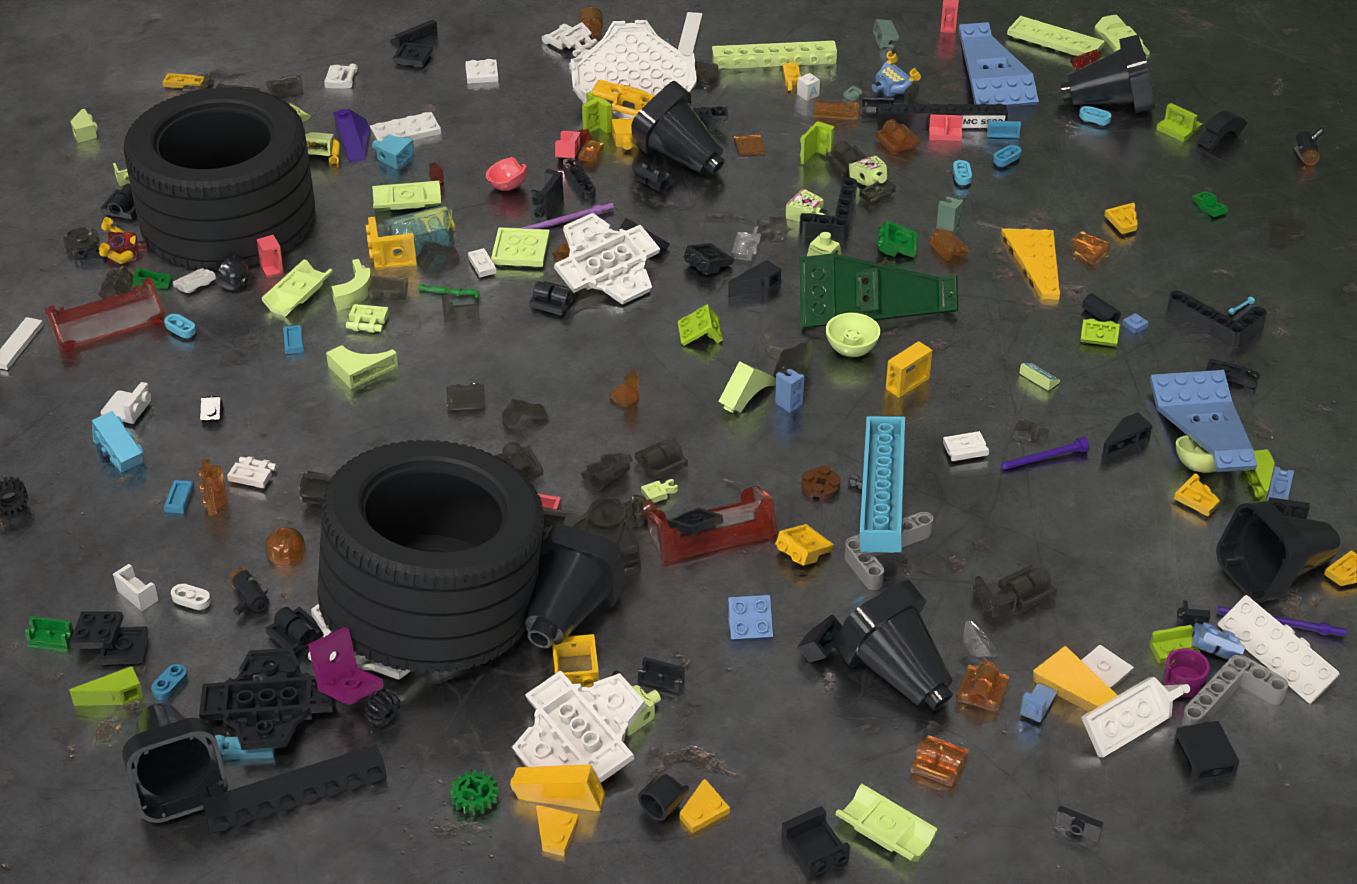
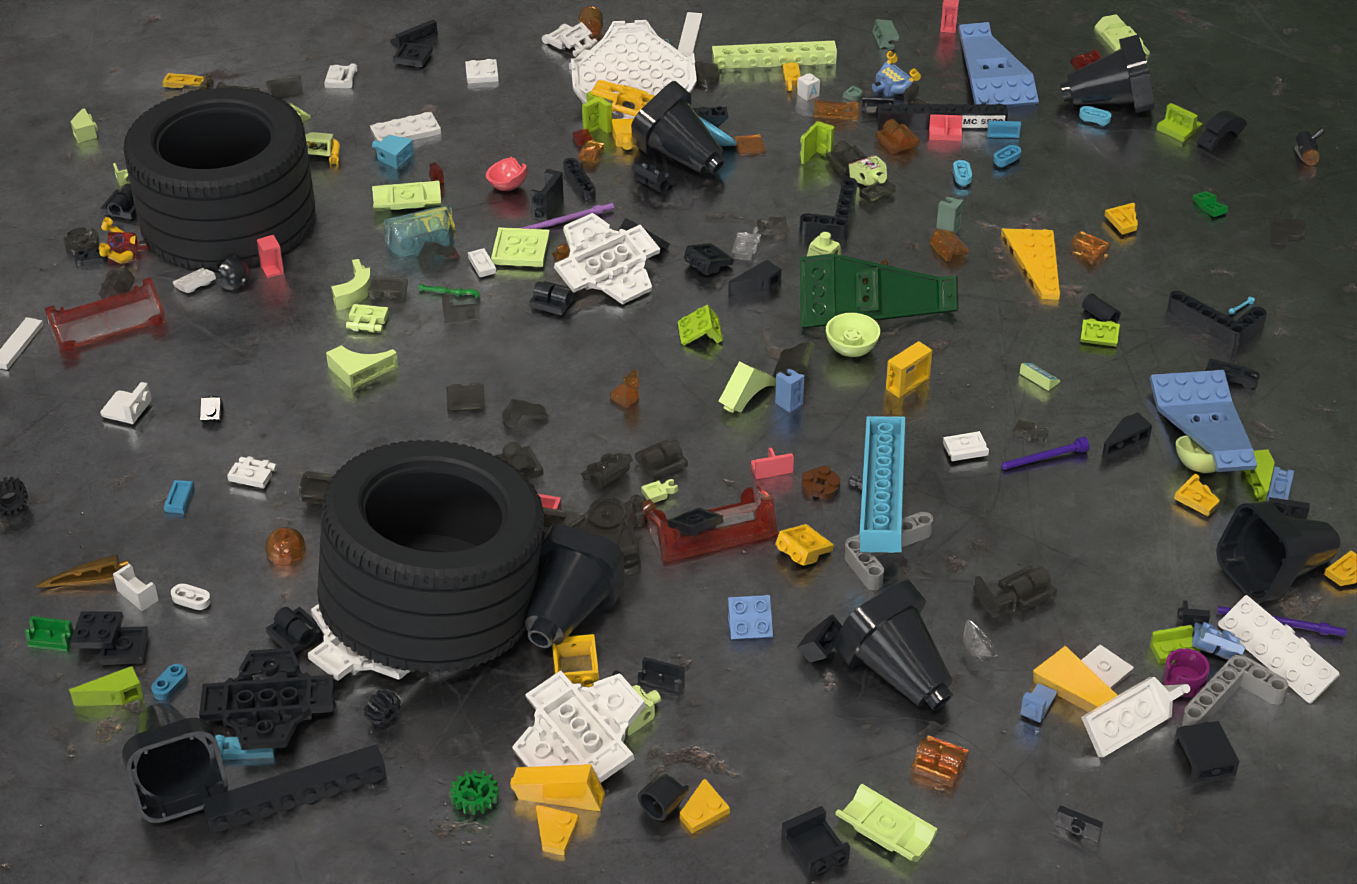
medium azure wedge [92,411,144,473] -> none
green slope [132,268,172,289] -> none
medium azure plate [164,314,196,338] -> none
clear orange plate [199,459,228,515] -> none
black piece [230,568,269,616] -> none
yellowish green piece [262,259,333,317] -> none
dark azure tile [283,325,304,355] -> none
magenta bracket [308,627,384,705] -> none
dark purple wedge [333,109,370,163] -> none
yellow bracket [366,217,417,270] -> none
coral panel [555,131,580,158] -> none
yellowish green torso [786,189,829,222] -> none
green plate [876,220,917,258] -> none
clear orange plate [956,661,1010,713] -> none
yellowish green plate [1007,16,1104,60] -> none
medium blue plate [1122,313,1149,334] -> none
none -> pearl gold piece [37,554,129,588]
none -> medium azure dish [699,116,738,146]
none -> coral panel [751,447,794,479]

